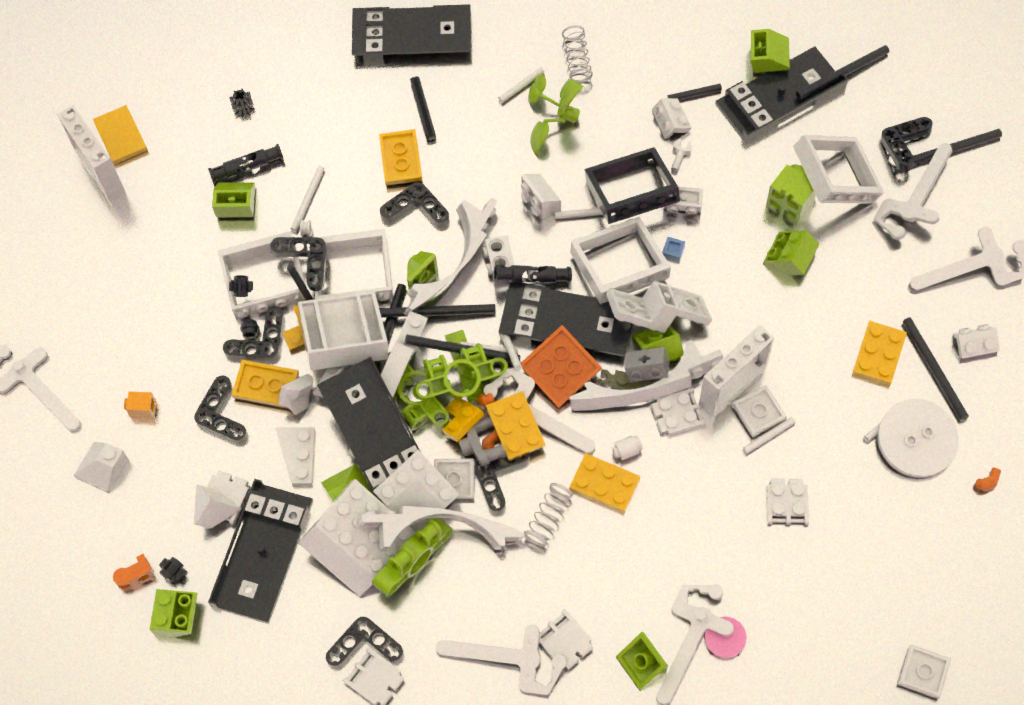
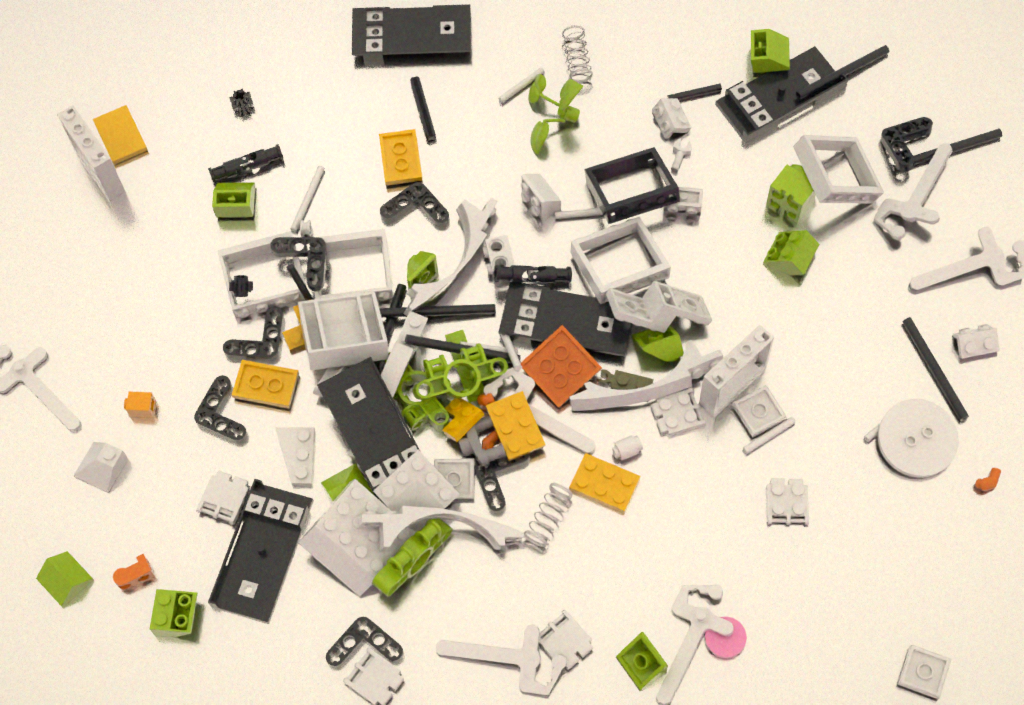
black gear [159,556,185,582] -> none
white slope [194,485,241,529] -> none
black plate [240,318,260,338] -> none
white slope [278,374,314,415] -> none
light grey brick [624,347,670,383] -> none
medium blue tile [662,236,686,261] -> none
yellow plate [852,320,907,386] -> none
none -> lime slope [36,551,94,608]

